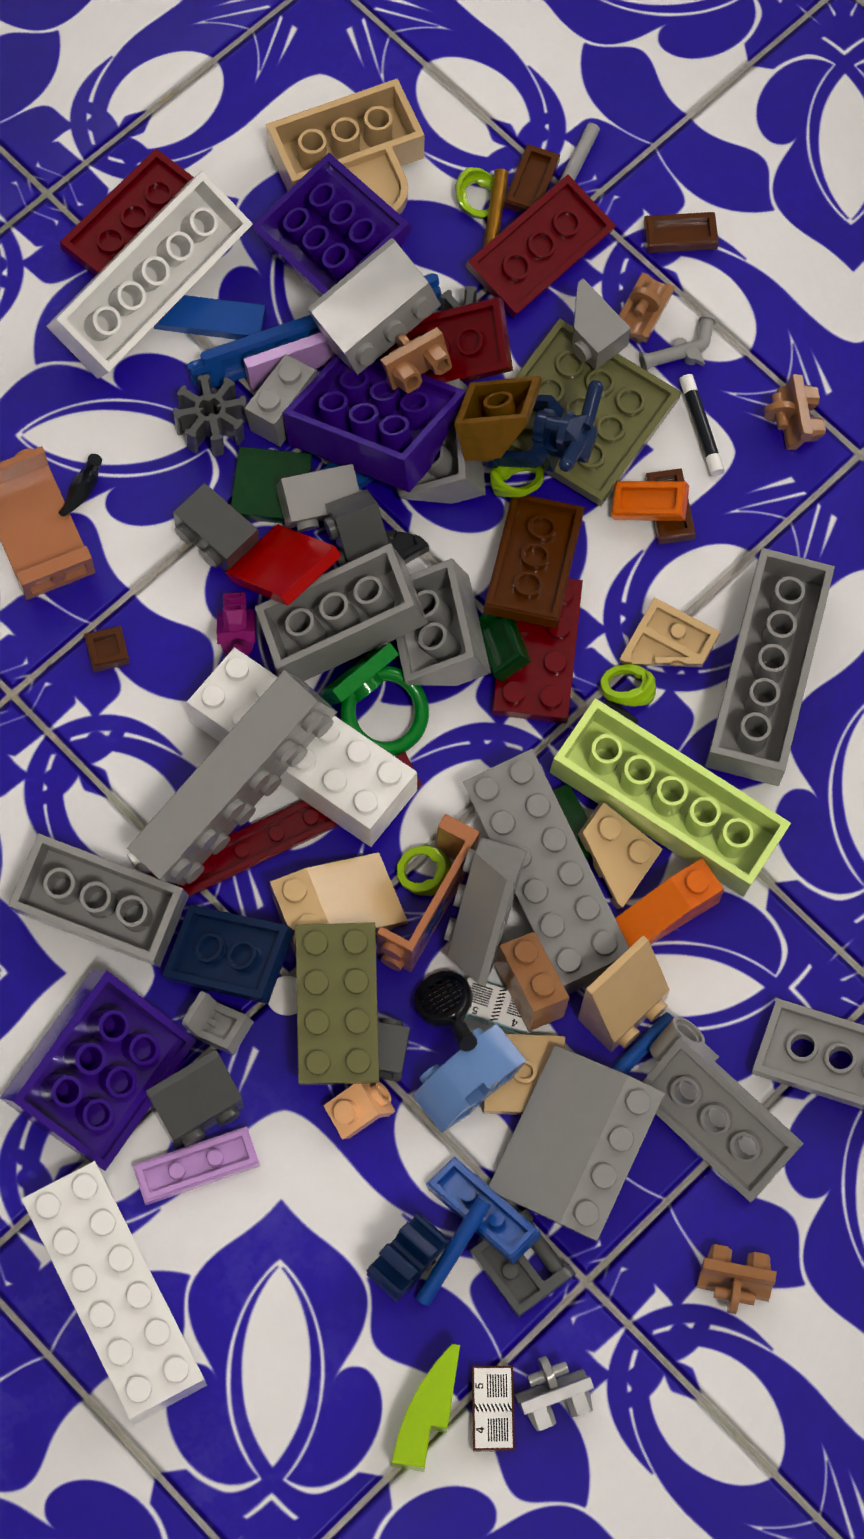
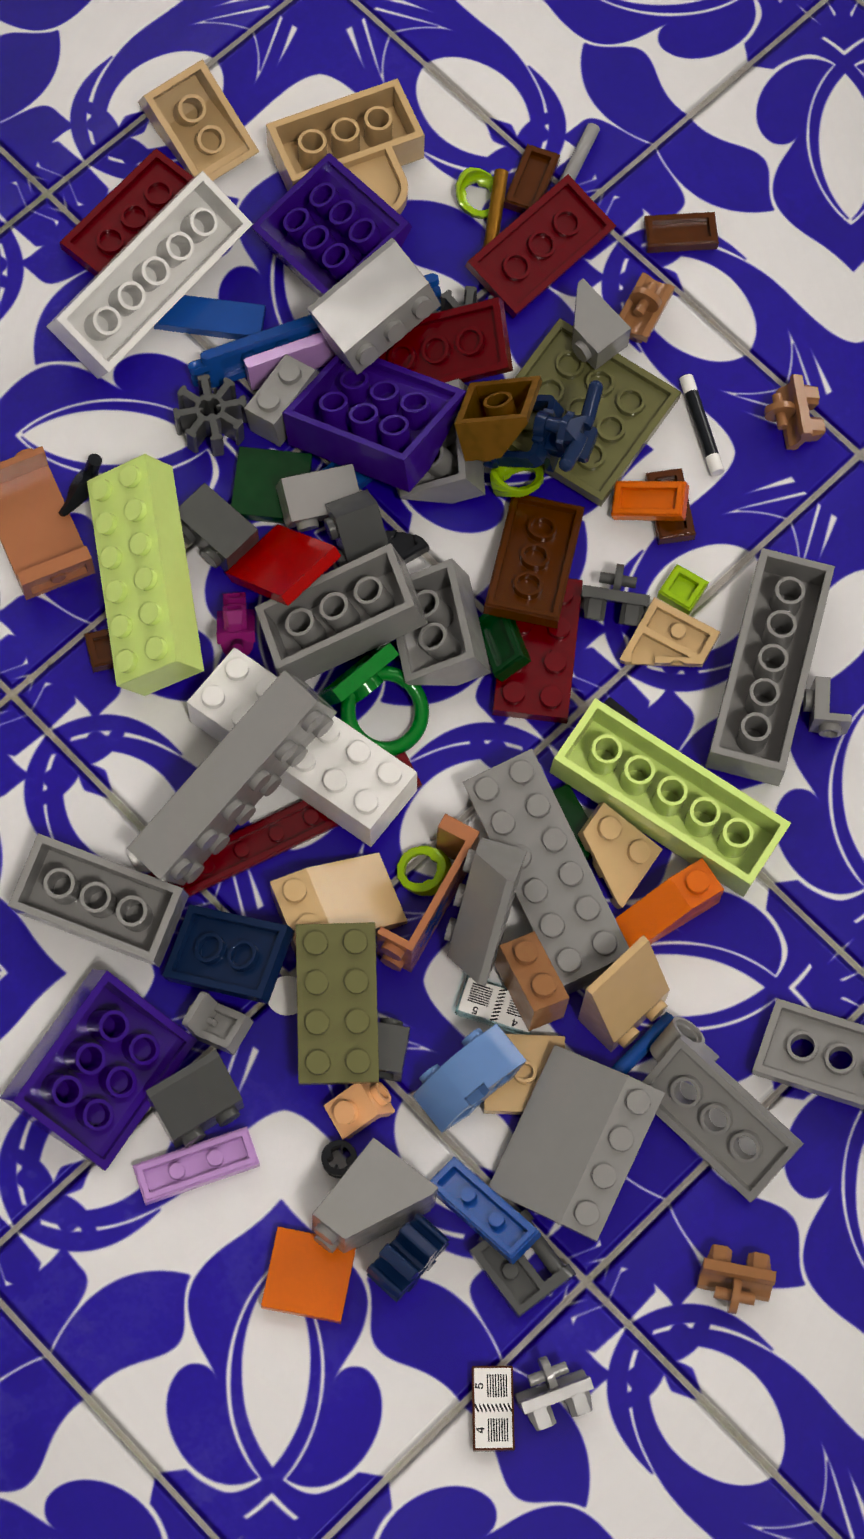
white brick [22,1161,207,1425] -> none
medium nougat hips [380,327,452,394] -> none
lime slope [391,1344,460,1472] -> none
black piece [414,971,477,1052] -> none
blue bar [415,1195,492,1306] -> none
lime piece [600,664,656,707] -> none
light grey piece [639,314,716,371] -> none
none -> yellowish green brick [87,454,204,696]
none -> tan slope [138,59,259,181]
none -> orange tile [261,1227,356,1324]
none -> light grey slope [312,1137,438,1253]
none -> black bush [321,1140,358,1179]
none -> dark grey hips [581,563,650,627]
none -> lime tile [657,564,709,615]
none -> light grey bracket [803,676,852,738]

